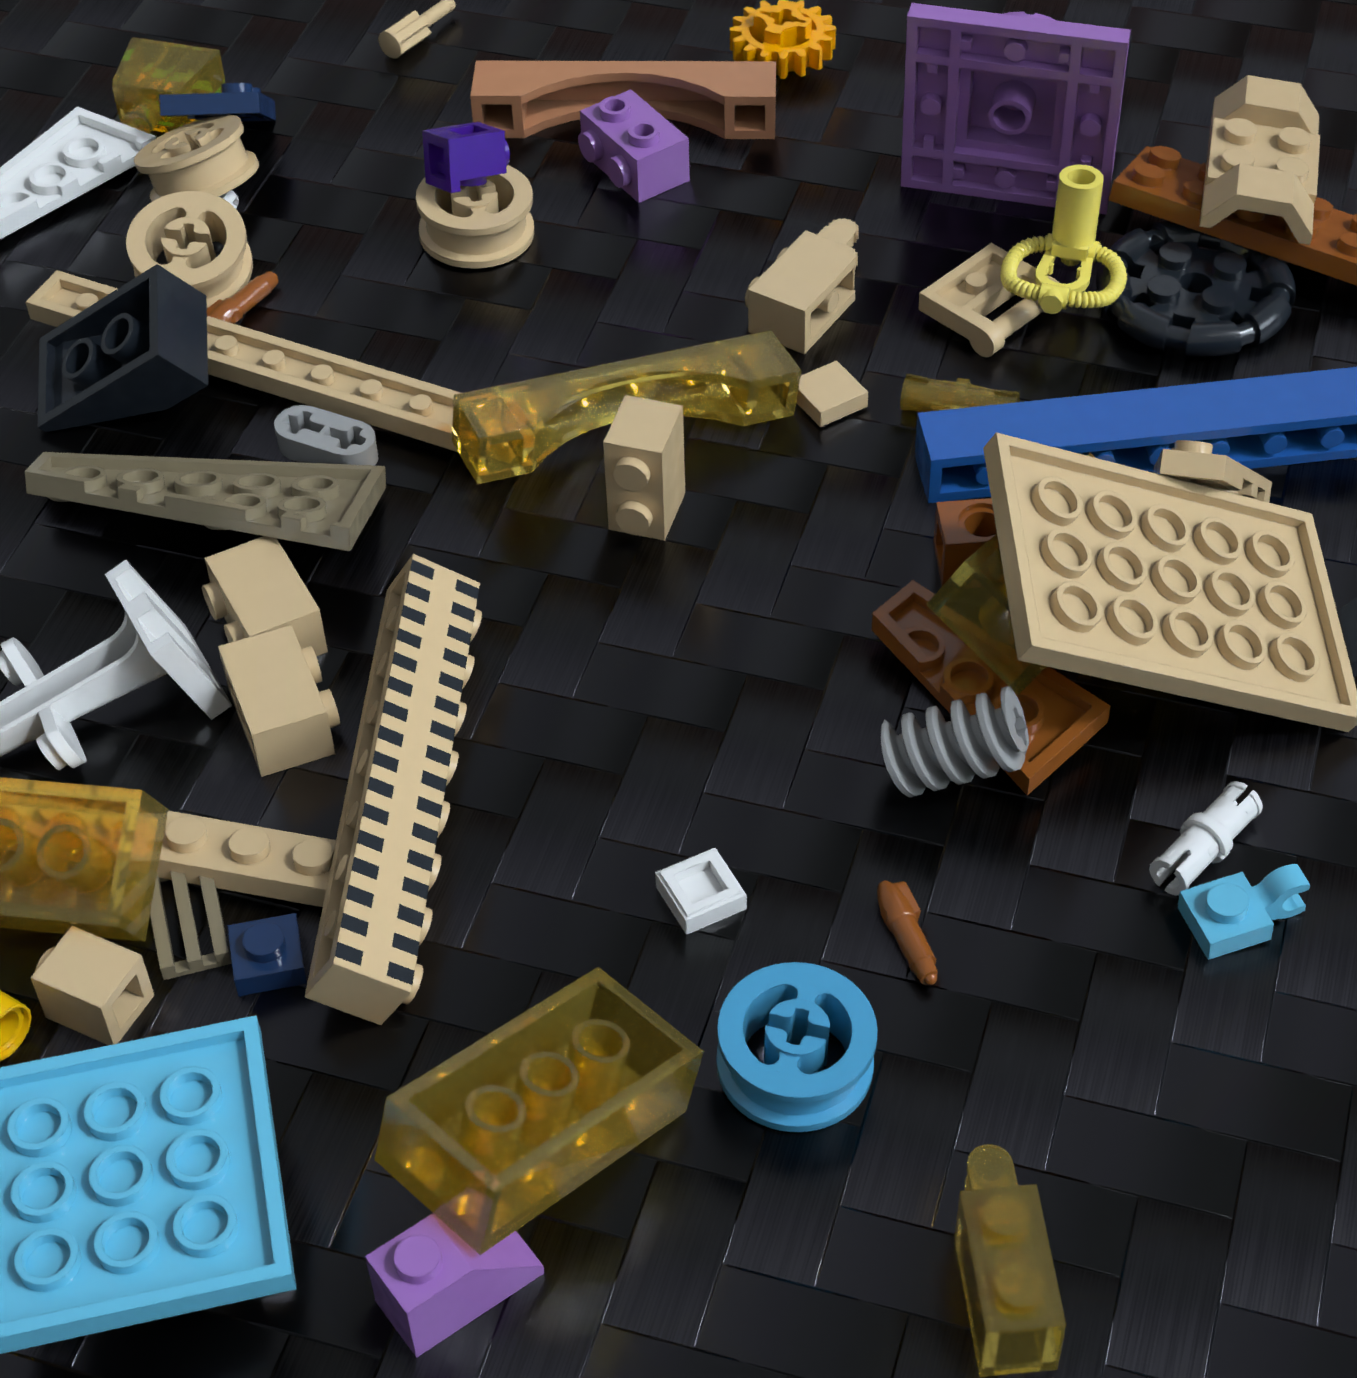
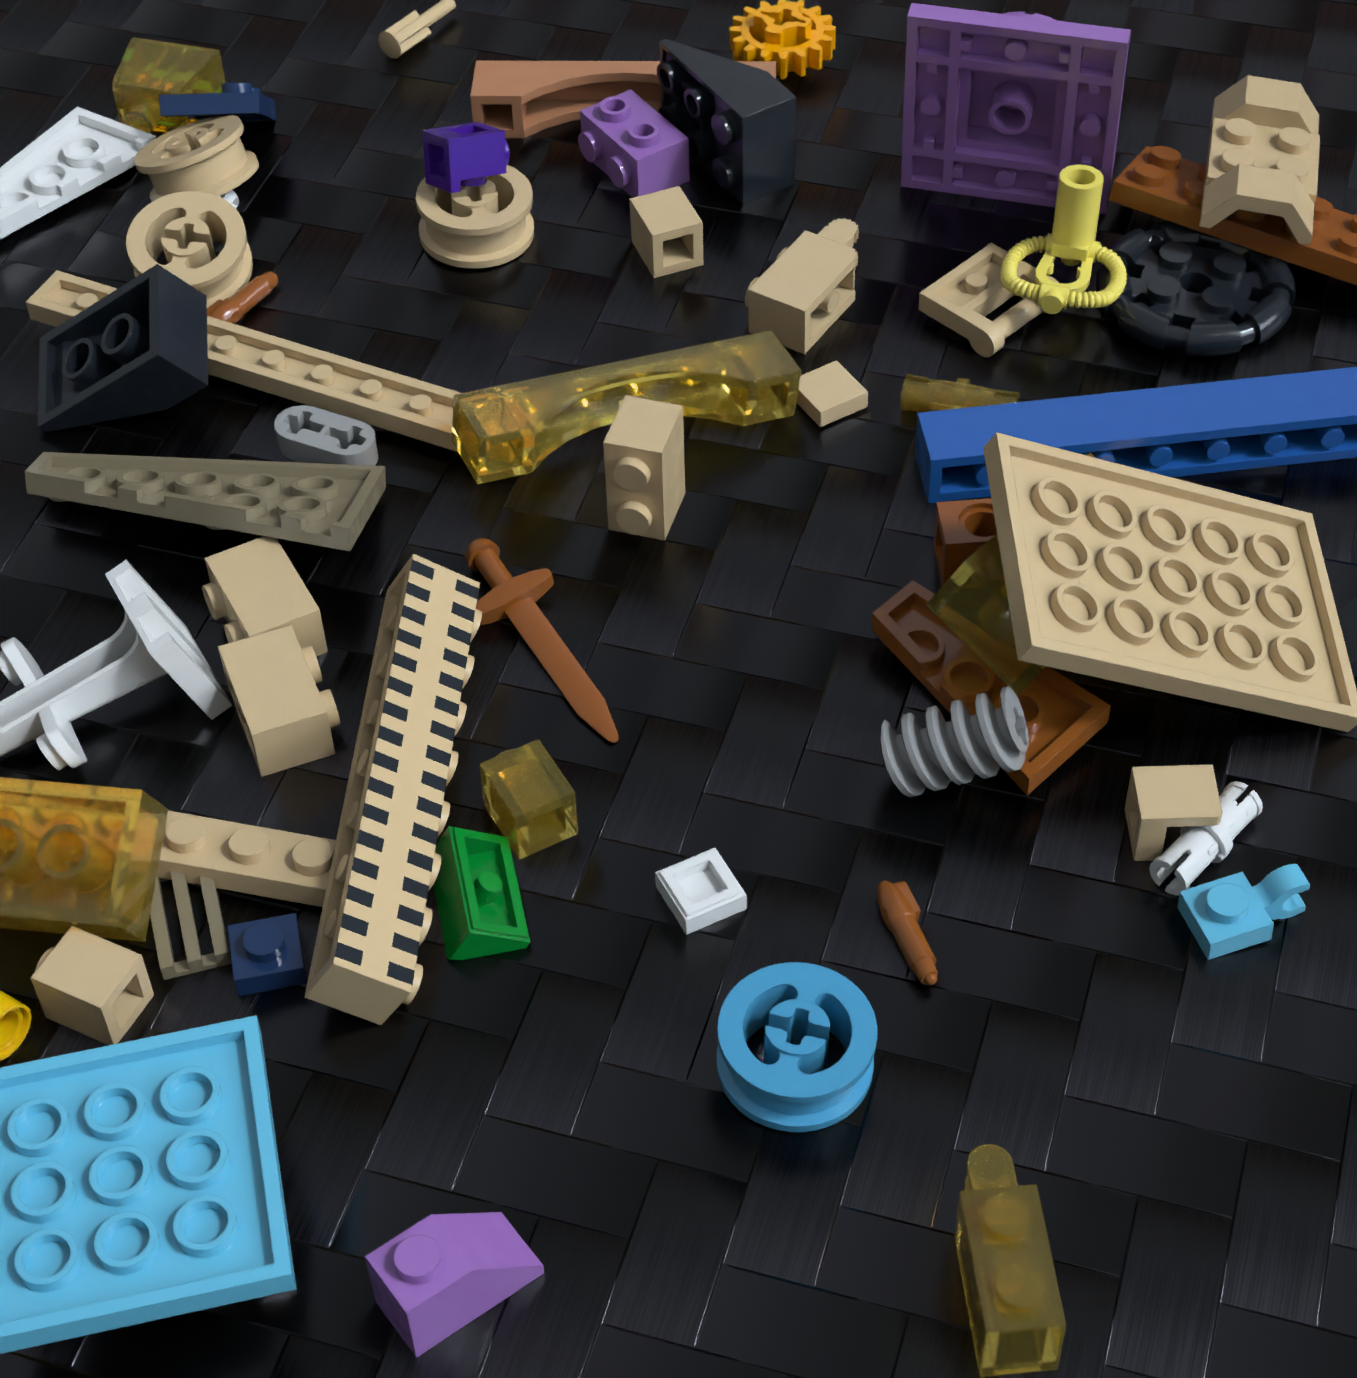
clear yellow brick [375,967,704,1255] -> none
tan wing [1152,440,1272,502] -> none
none -> green slope [433,826,530,960]
none -> dark orange sword [465,538,619,743]
none -> clear yellow brick [480,739,578,860]
none -> tan brick [630,186,704,278]
none -> black slope [657,39,796,204]
none -> tan panel [1125,764,1223,861]

